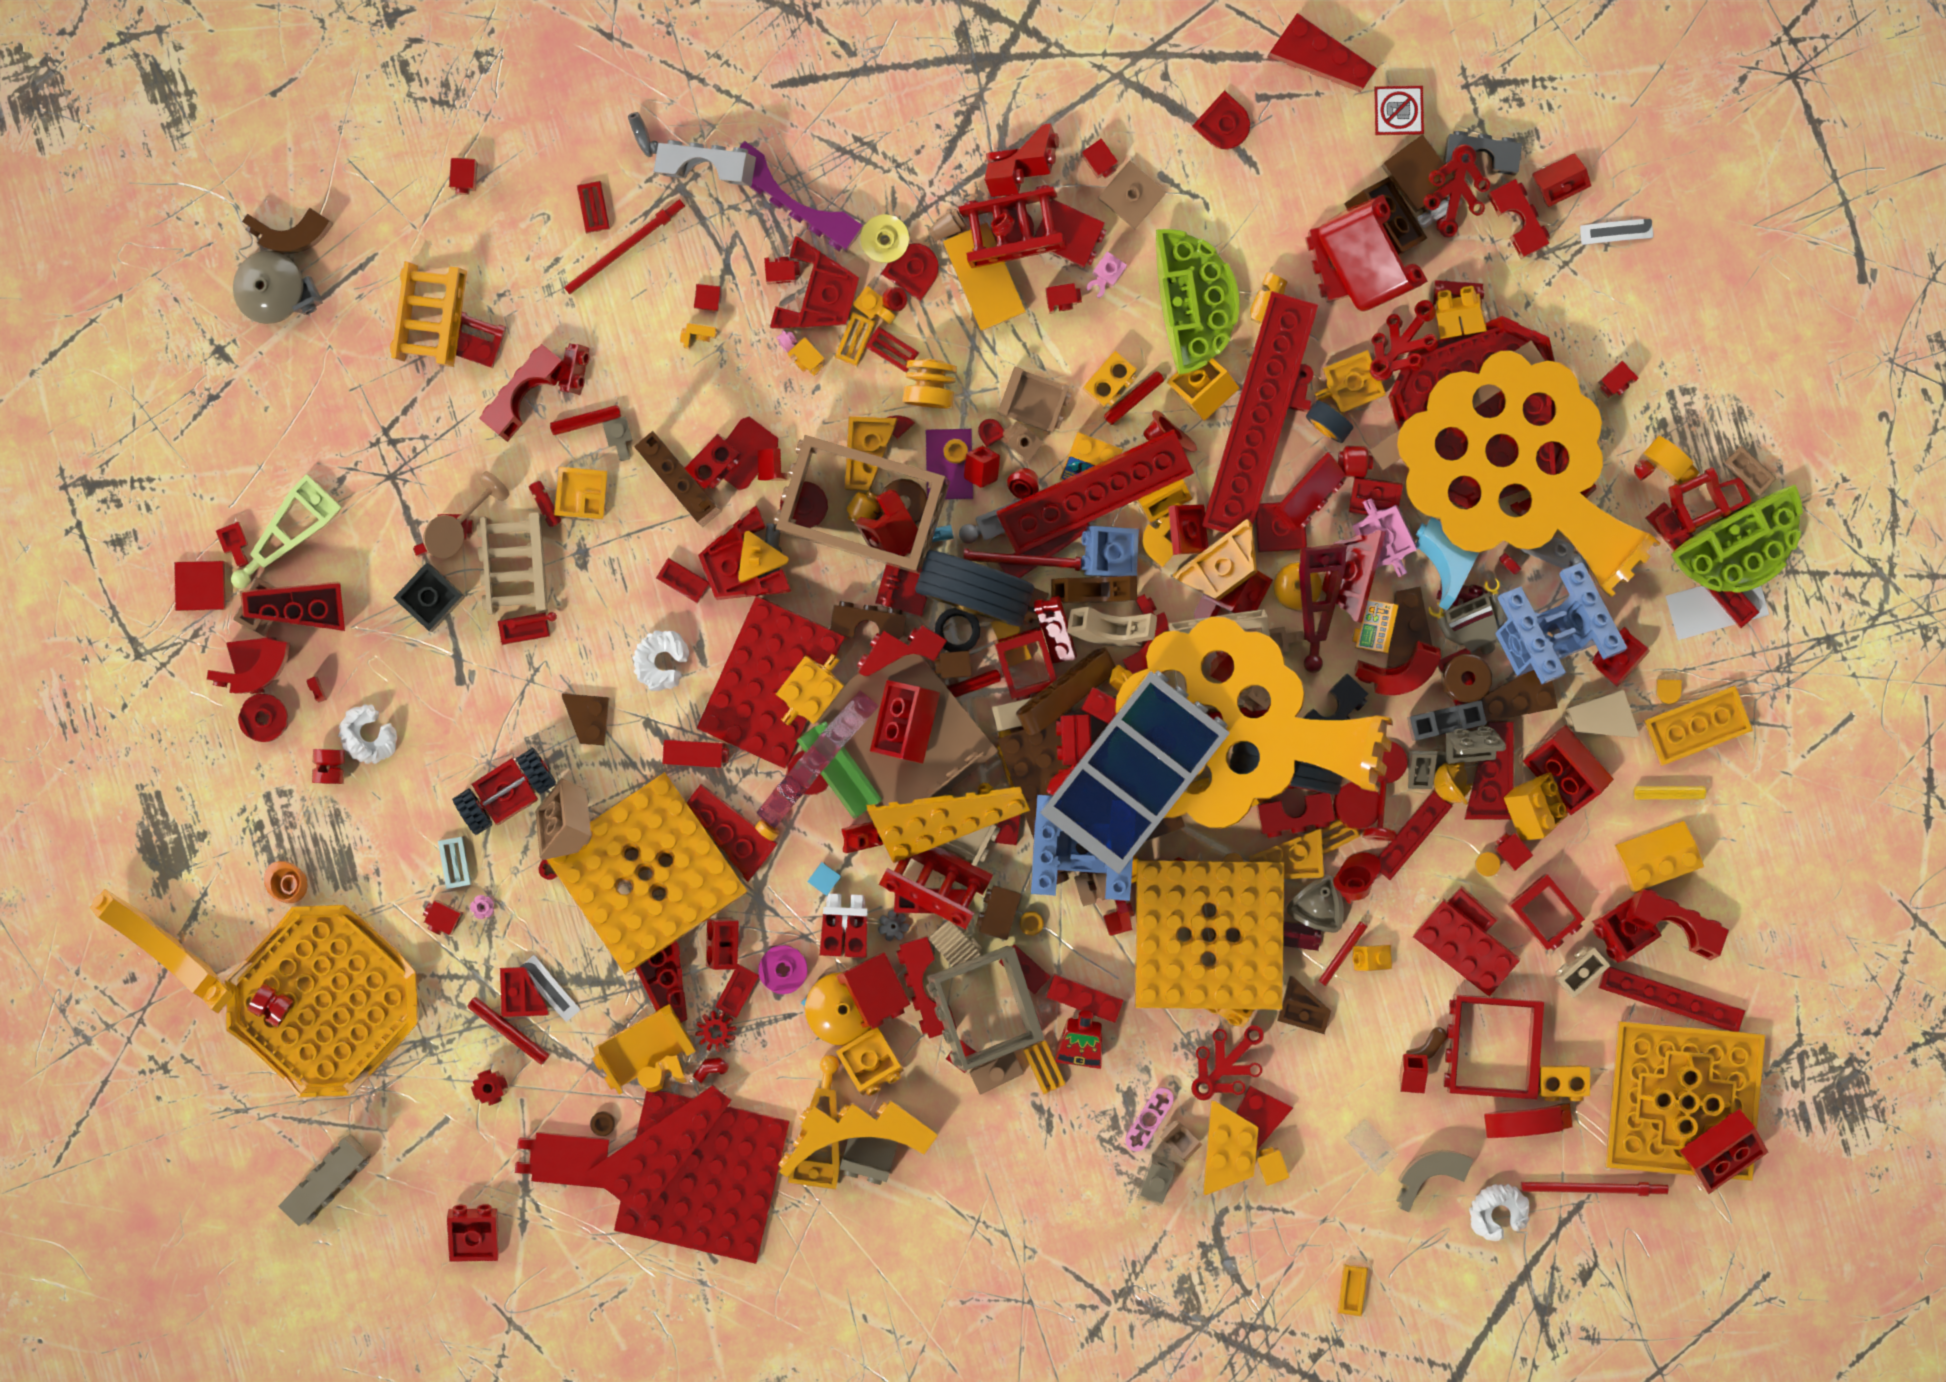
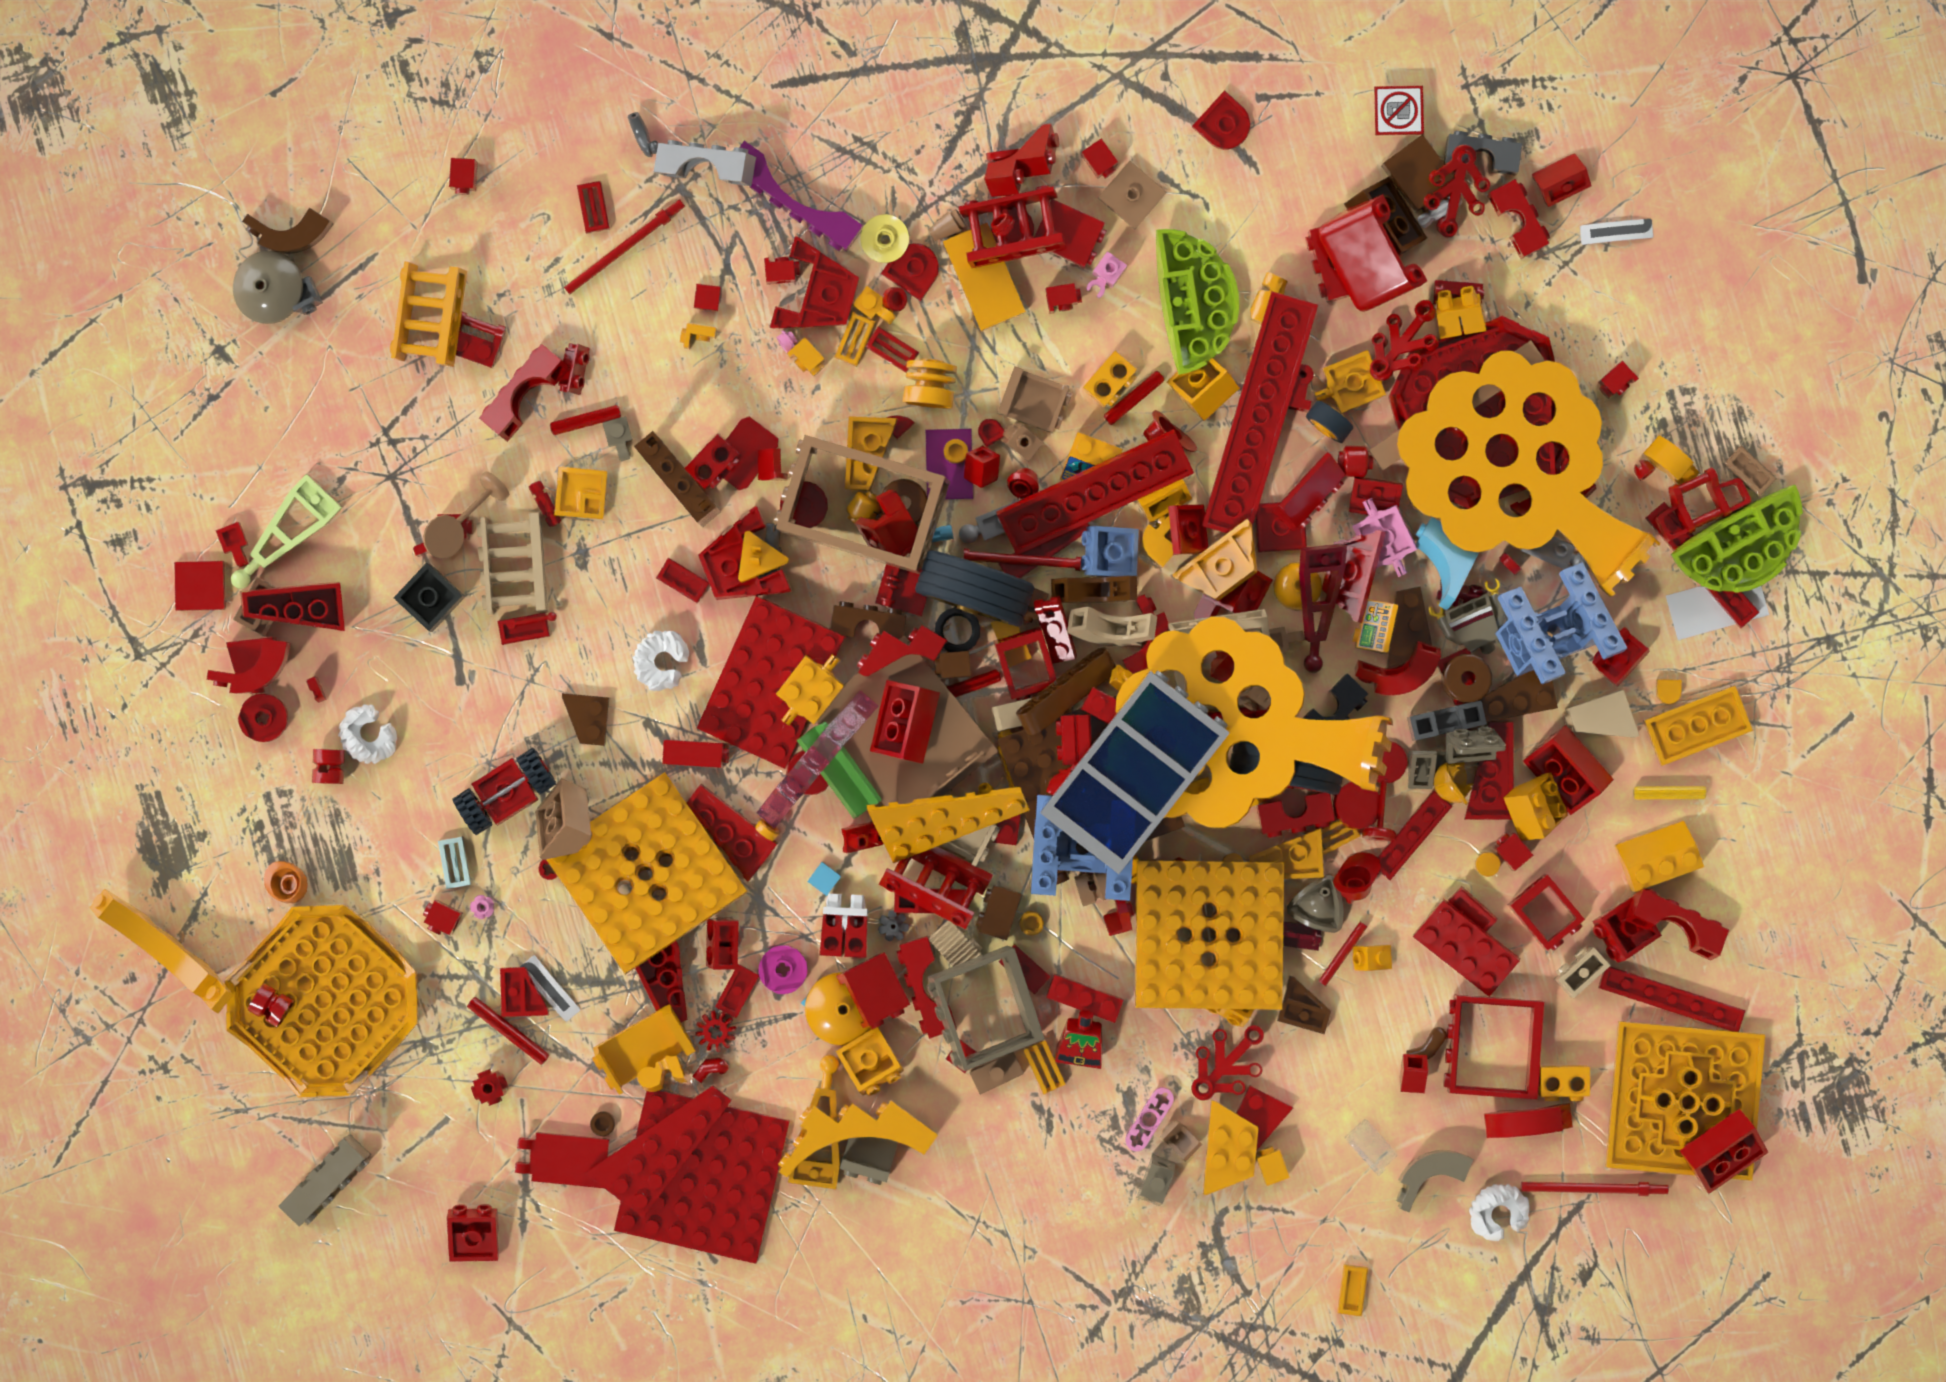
red wedge [1267,13,1377,93] -> none

